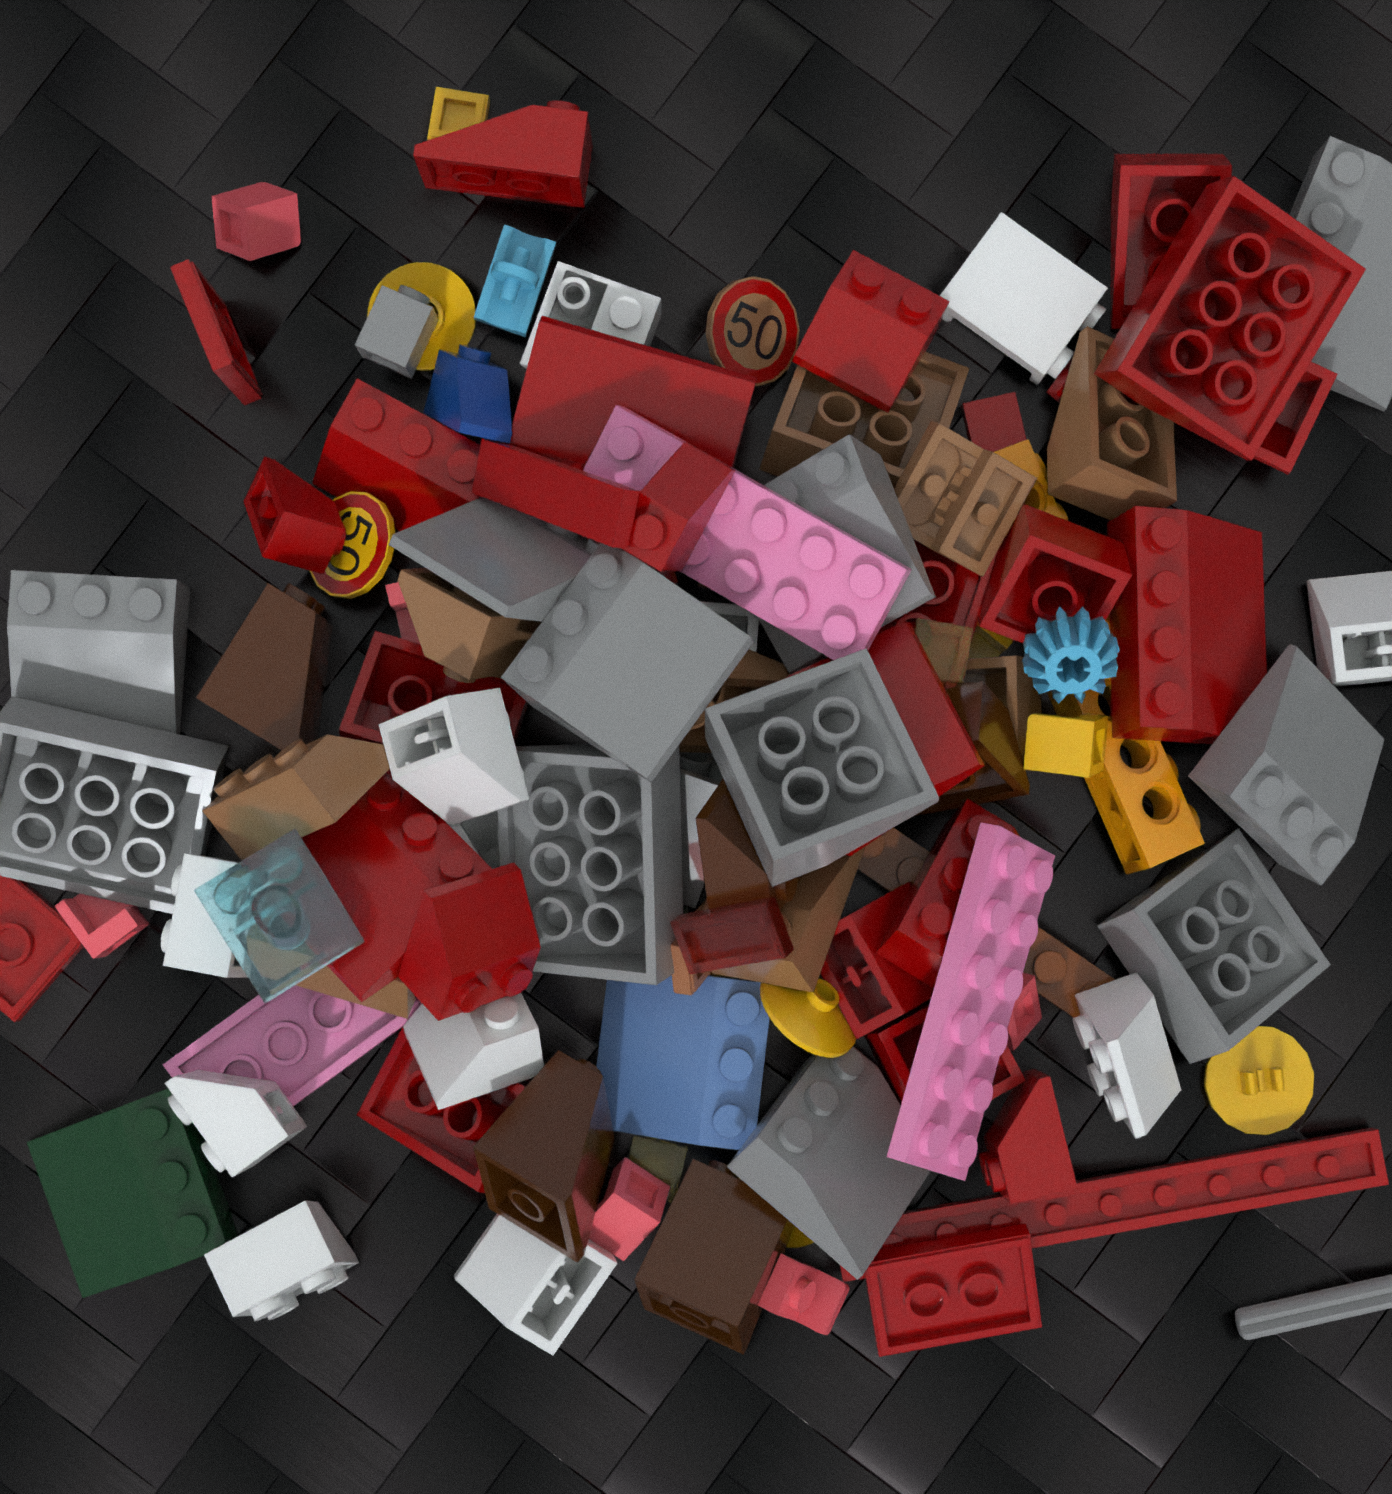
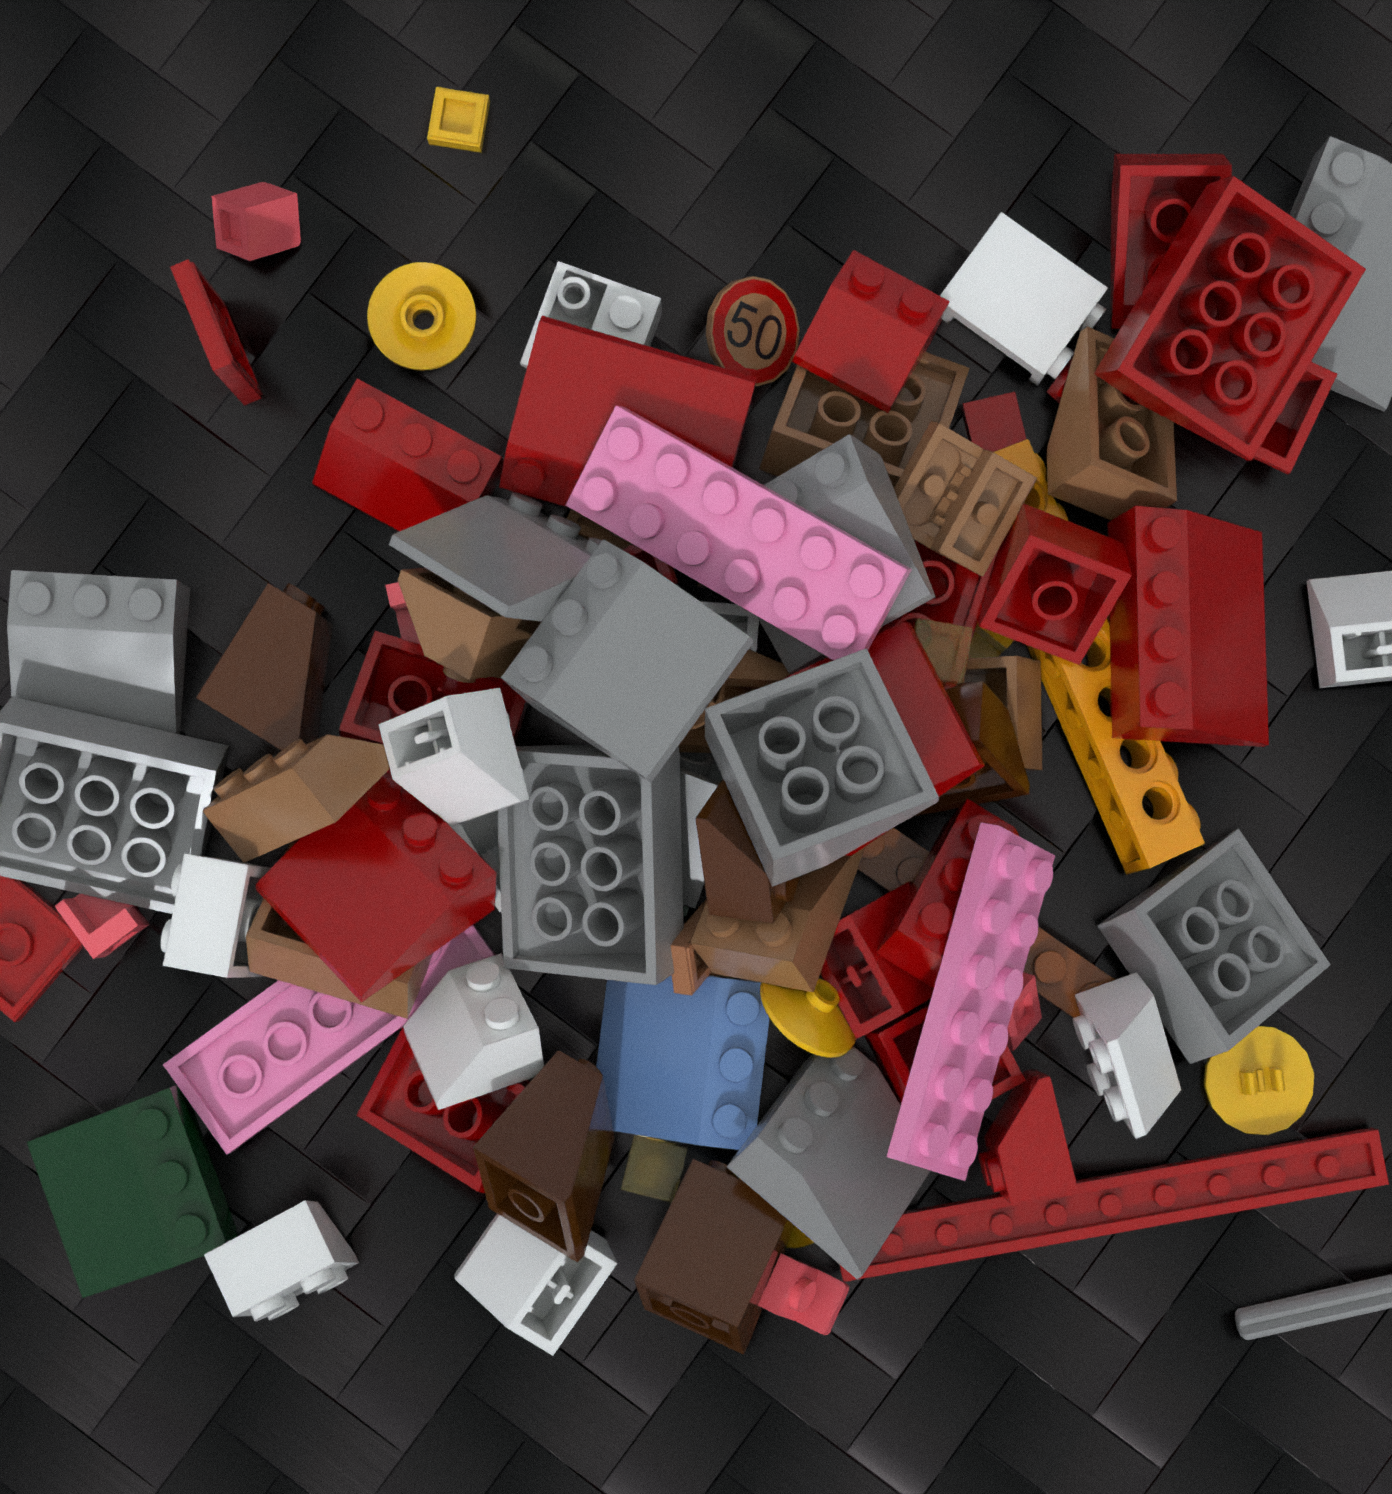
white slope [165,1070,308,1177] -> none
clear light blue slope [194,829,365,1004] -> none
red slope [243,456,346,574] -> none
piece [310,491,395,599] -> none
light grey brick [355,285,438,379] -> none
red slope [398,862,541,1021] -> none
red slope [413,100,593,208] -> none
blue slope [423,344,512,444] -> none
red tile [471,438,640,548] -> none
medium azure hips [474,224,556,337] -> none
coral panel [589,1157,670,1261] -> none
red slope [621,442,735,572] -> none
clear red tile [670,896,794,974] -> none
red tile [865,1223,1042,1357] -> none
medium azure gear [1022,606,1120,704] -> none
yellow panel [1023,713,1108,778] -> none
light grey slope [1188,644,1385,886] -> none

